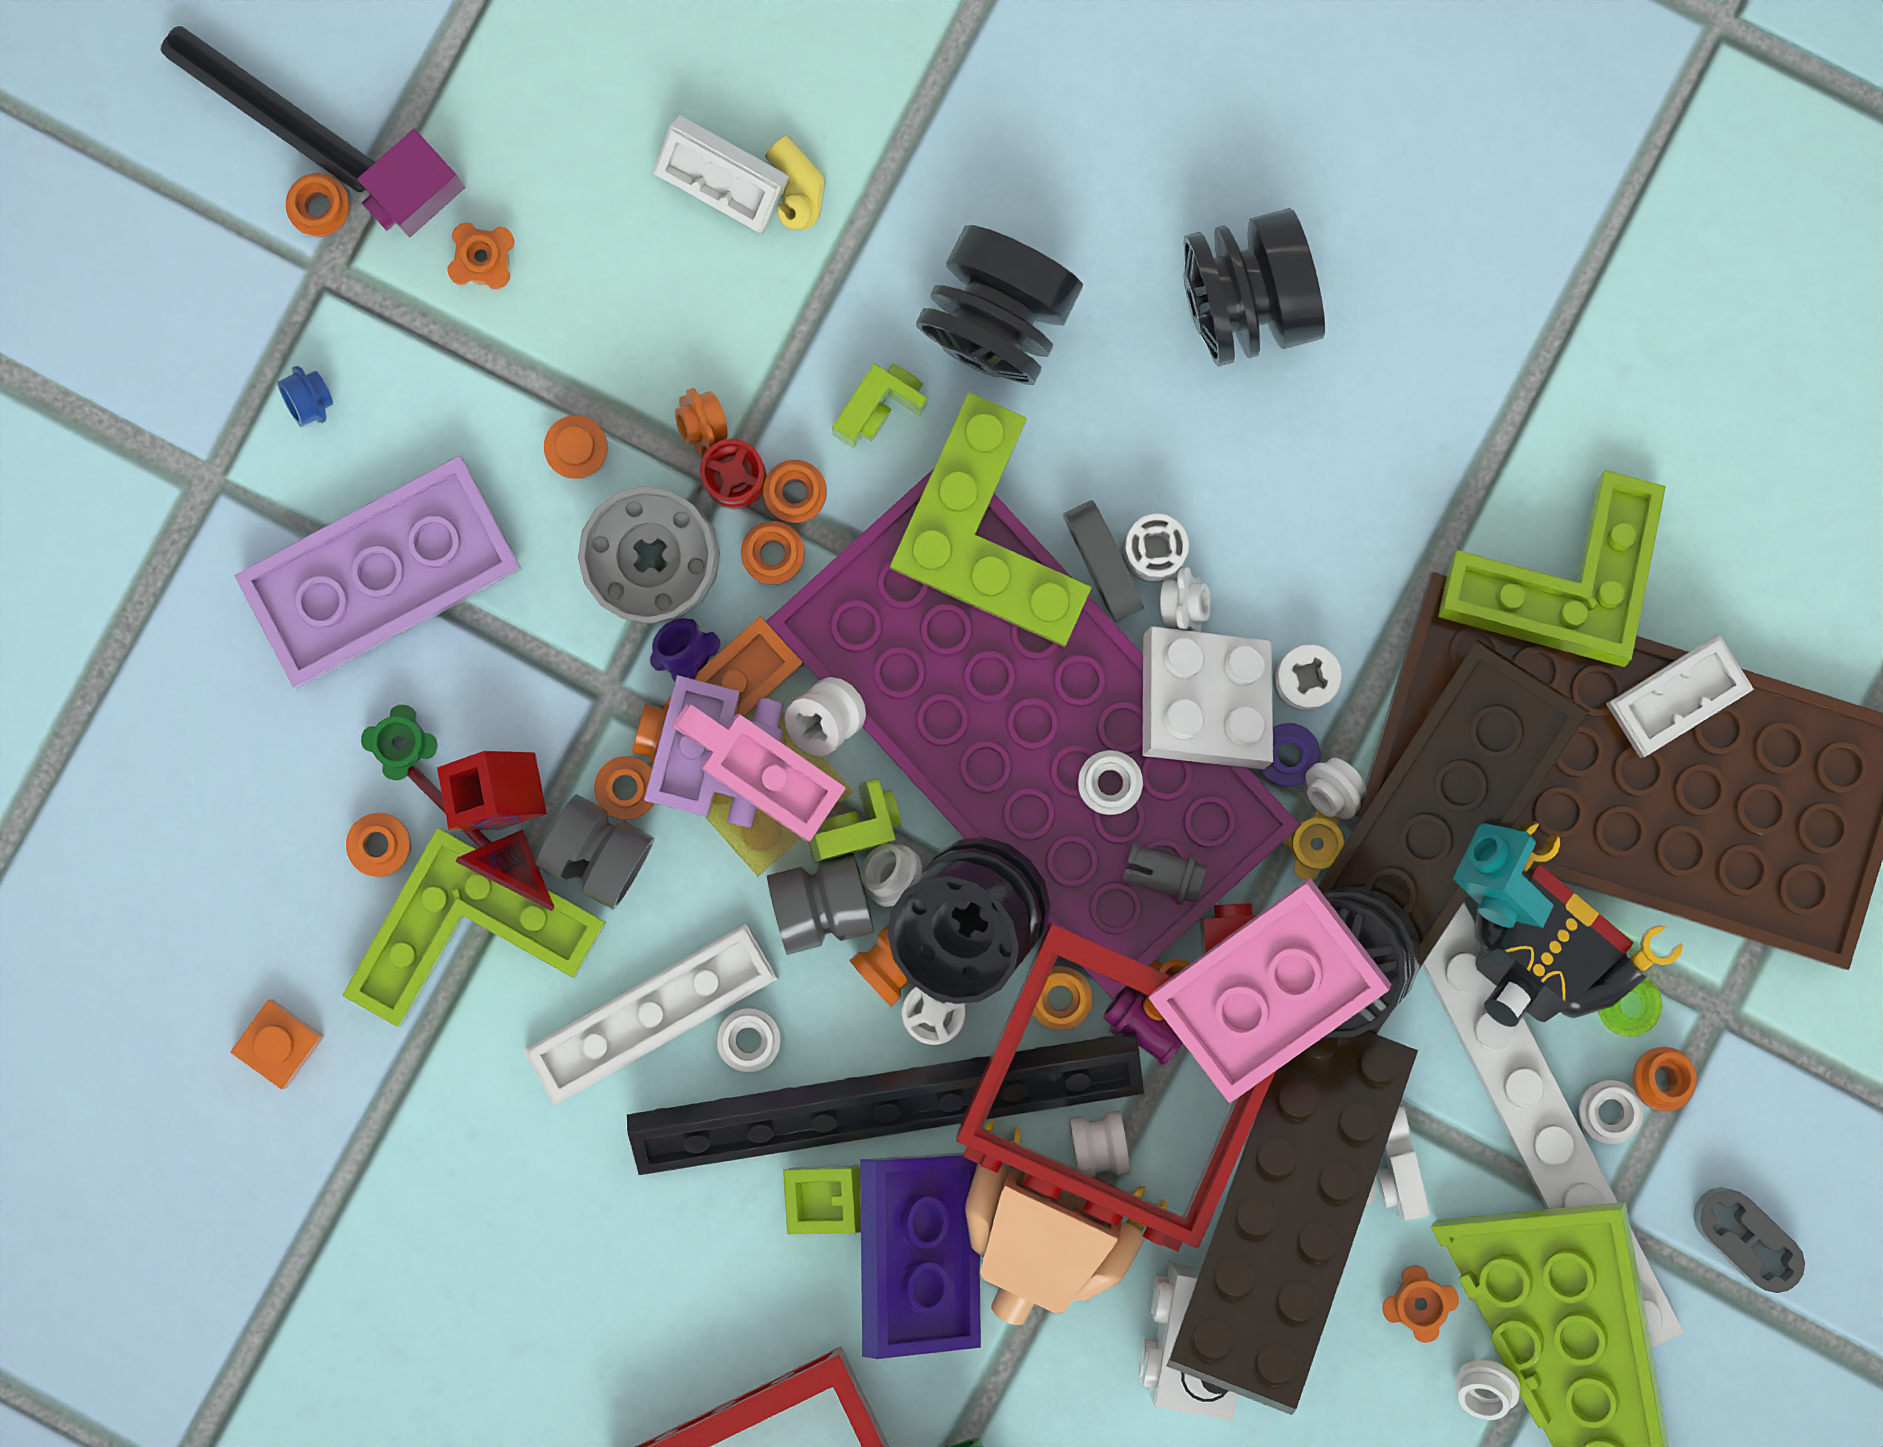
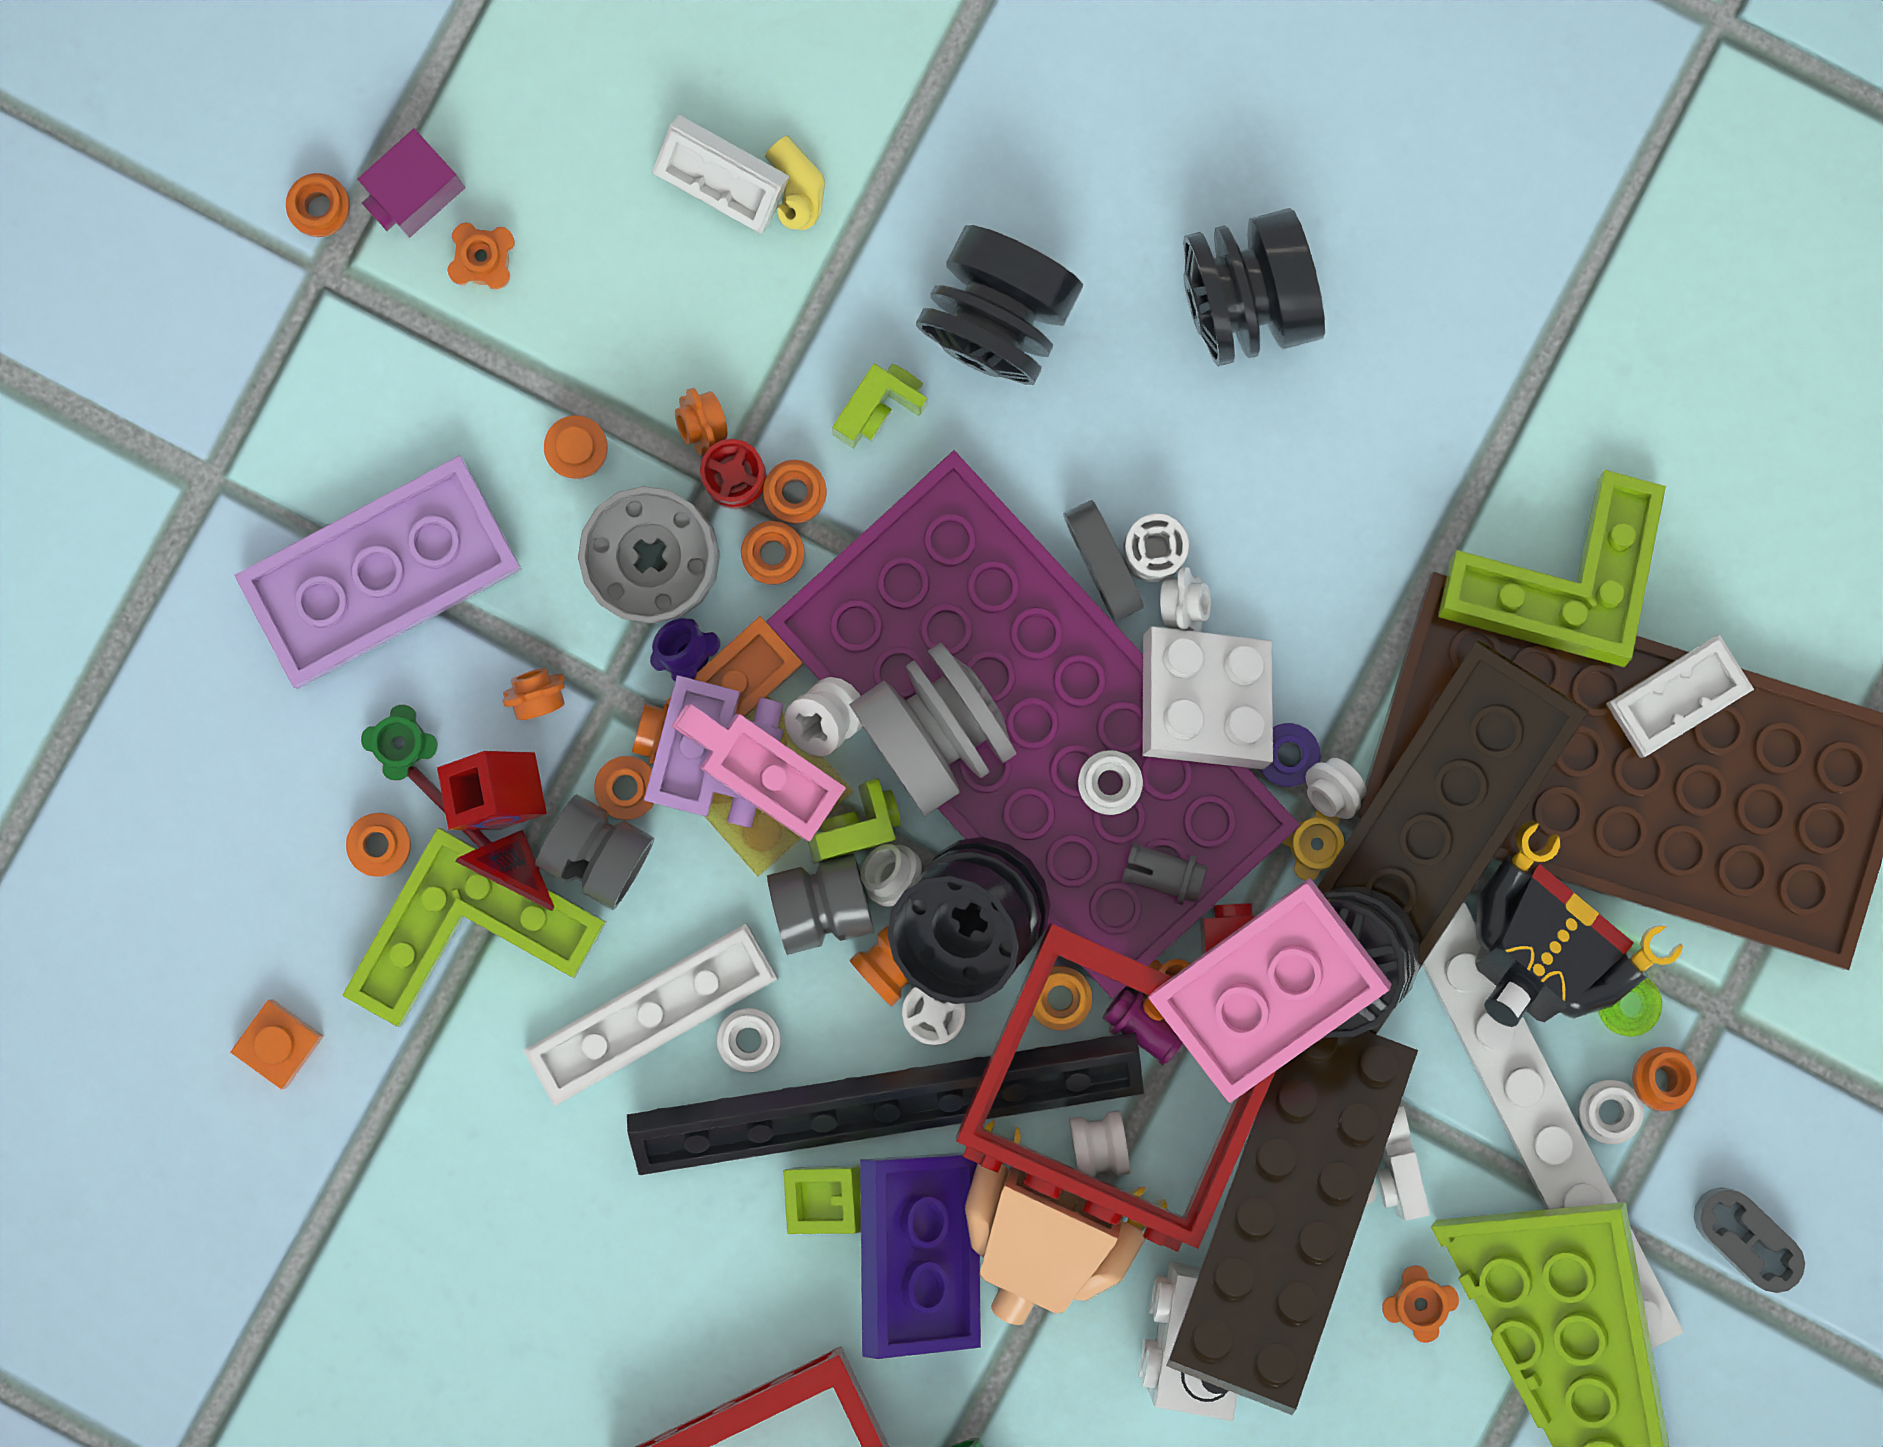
black axle [160,26,375,193] -> none
blue plate [278,366,333,427] -> none
lime plate [890,392,1092,647] -> none
white wheel [1273,644,1342,711] -> none
teal bracket [1453,823,1554,928] -> none
white plate [1455,1360,1521,1420] -> none
none -> orange plate [502,668,565,720]
none -> light grey wheel [849,642,1017,817]

